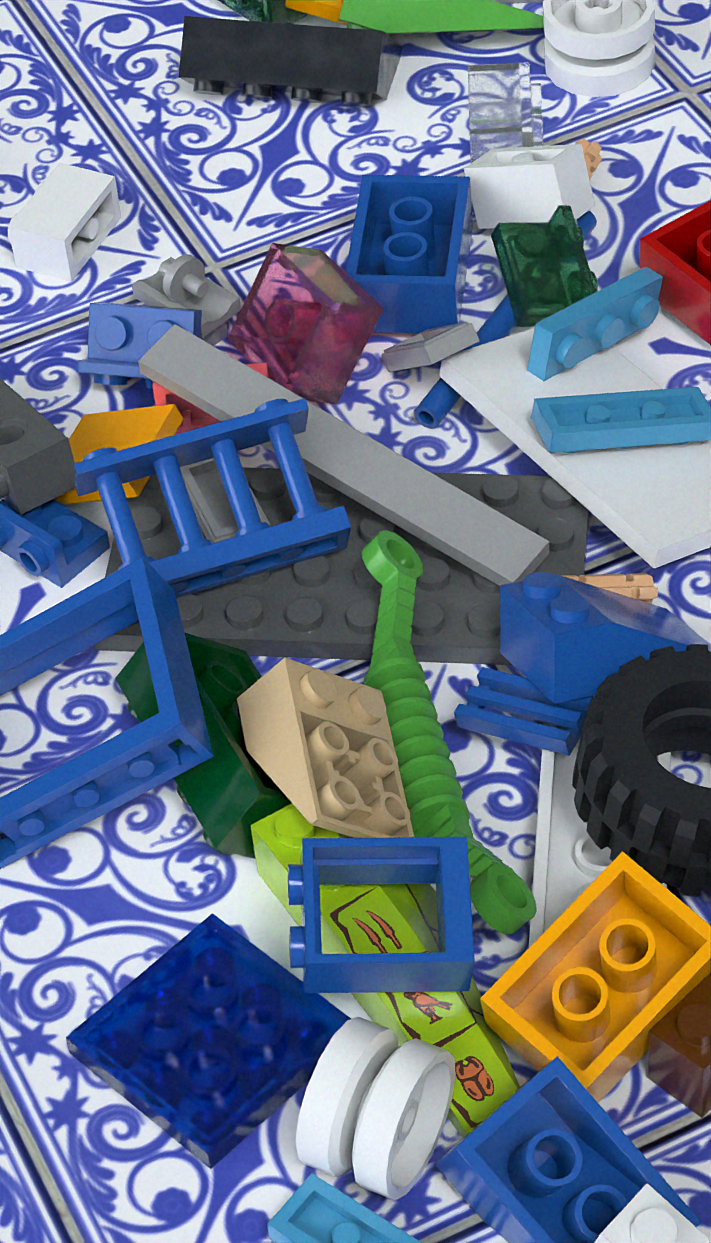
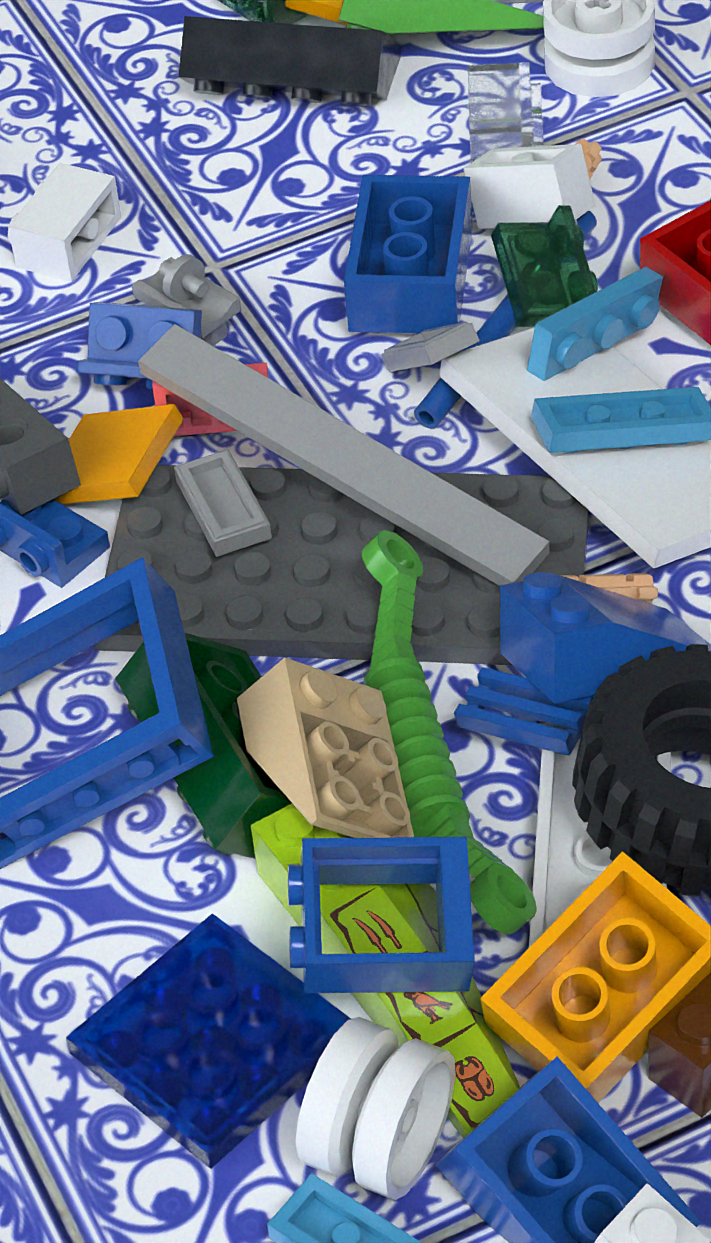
blue fence [74,398,351,598] -> none
clear pink brick [227,243,384,404] -> none

